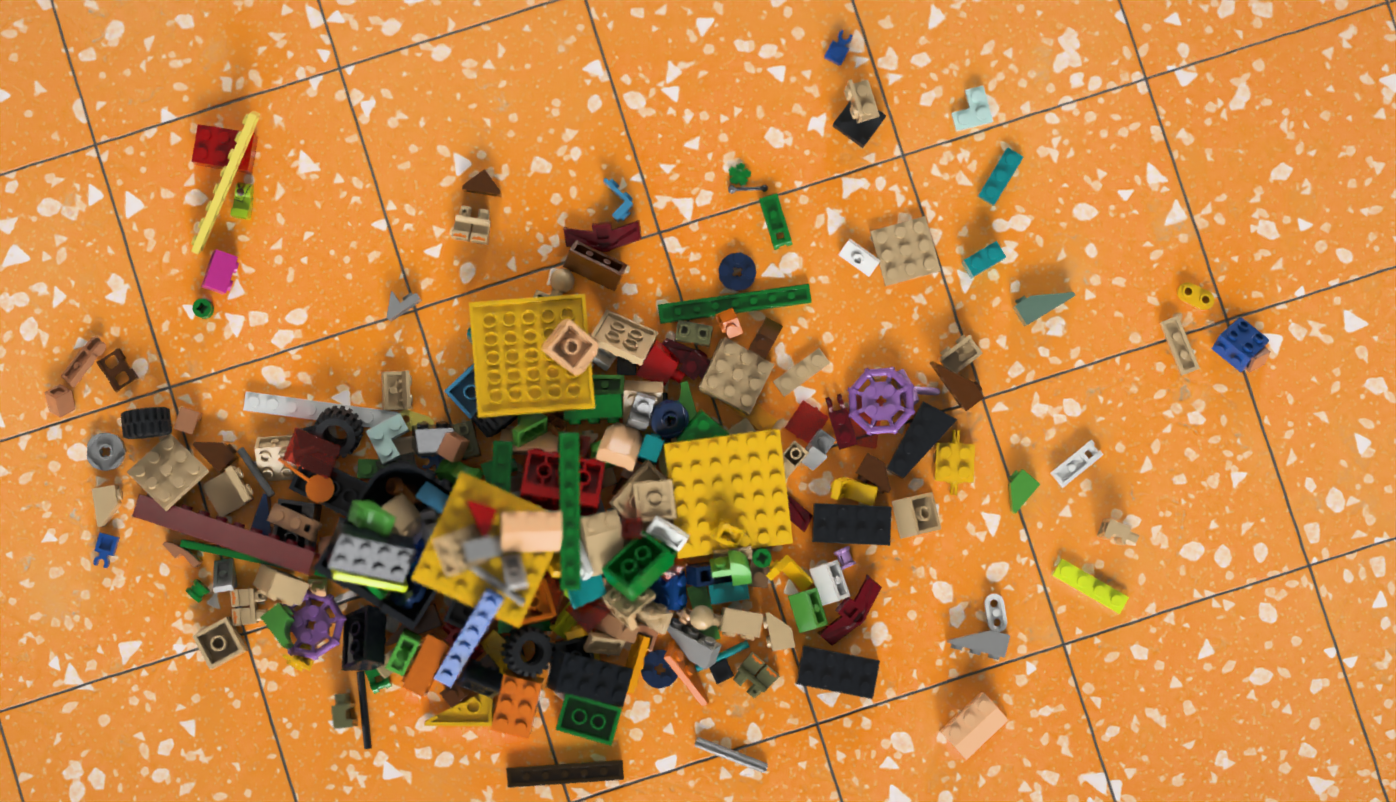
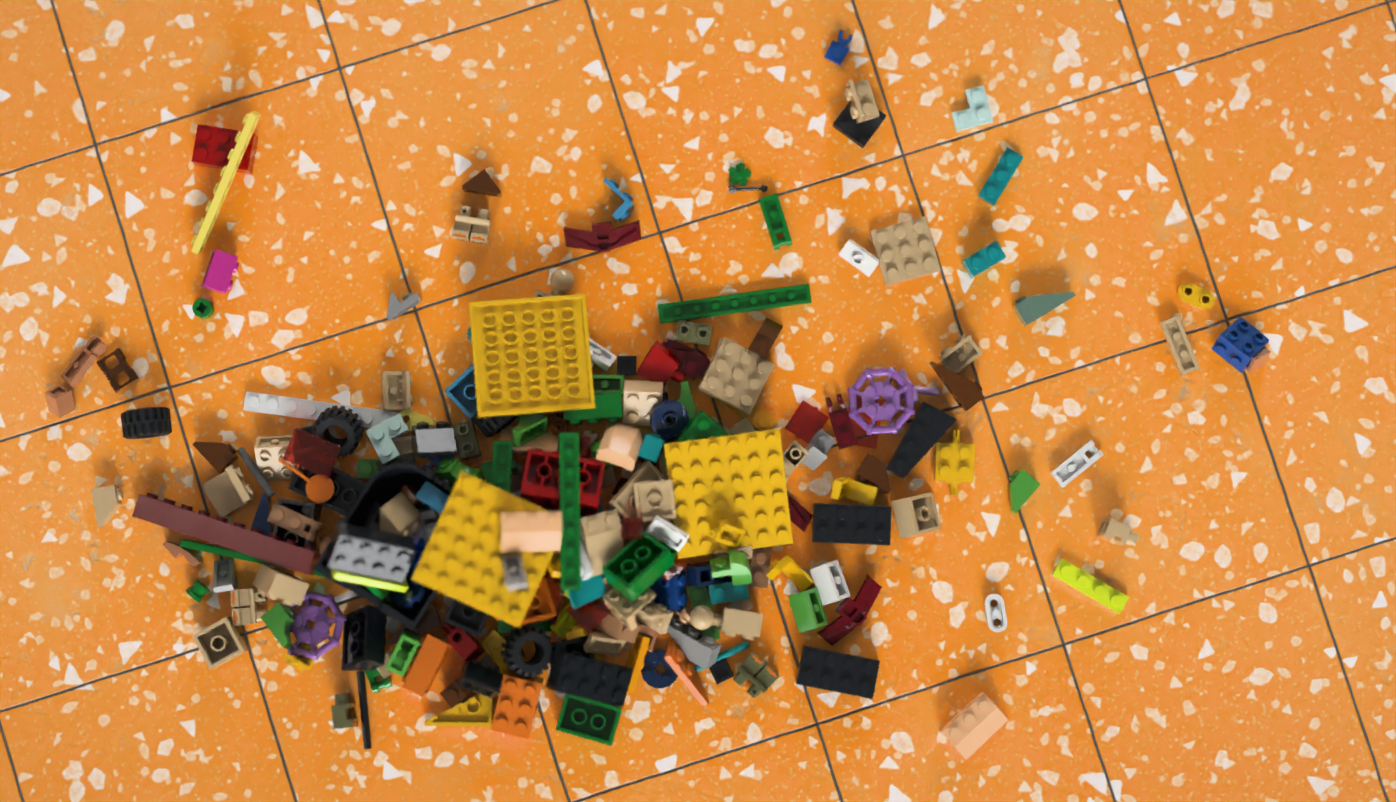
light grey plate [86,433,127,471] -> none
blue plate [93,532,120,568] -> none
tan plate [127,433,209,511] -> none
nougat panel [174,407,203,434] -> none
lime leg [230,182,254,220] -> none
light nougat tile [308,579,328,597] -> none
bright green arch [347,500,396,536] -> none
reddish brown plate [386,476,404,496] -> none
tan bracket [432,524,489,577] -> none
plate [433,588,504,687] -> none
nougat panel [437,432,470,462] -> none
light grey slope [462,536,502,562] -> none
red slope [465,500,497,538] -> none
light grey bar [470,565,526,606] -> none
dark brown plate [506,760,624,788] -> none
light nougat slope [541,319,599,375] -> none
reddish brown brick [563,240,627,292] -> none
tan plate [590,309,659,366] -> none
light grey slope [626,392,656,431] -> none
light grey axle [694,737,768,773] -> none
orange brick [715,308,743,339] -> none
dark blue plate [718,252,756,291] -> none
green wheel [752,548,772,568] -> none
tan slope [763,612,795,651] -> none
tan plate [773,348,830,397] -> none
lavender bush [833,546,857,570] -> none
light grey slope [947,630,1011,660] -> none

